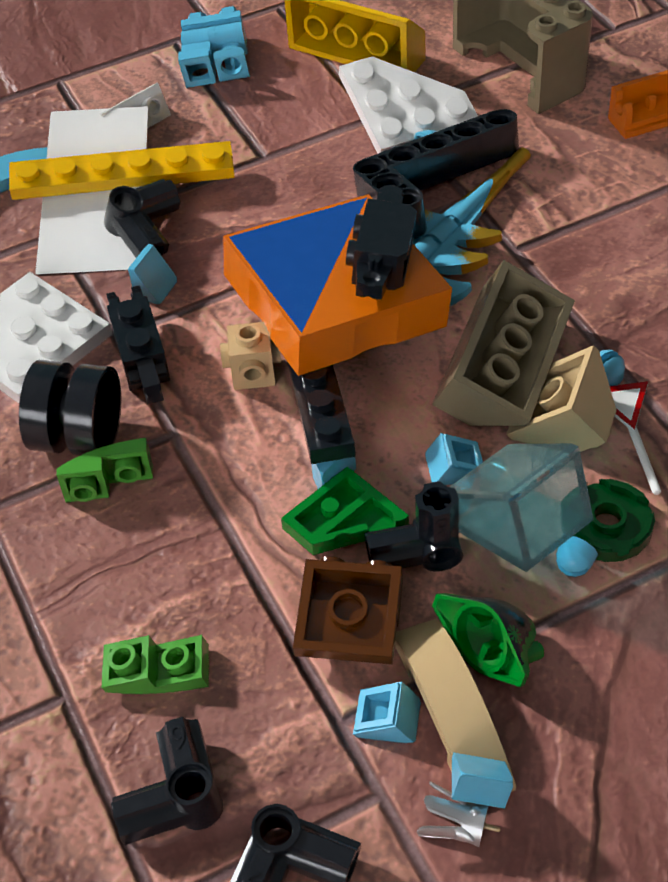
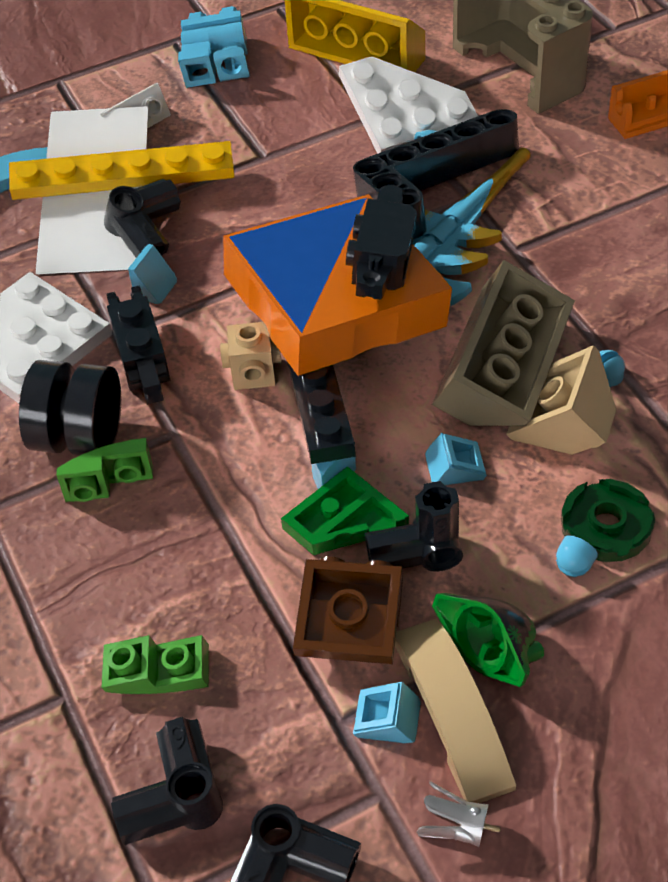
clear light blue slope [450,443,594,572] -> none
medium azure slope [452,752,513,809] -> none
white piece [610,381,661,495] -> none

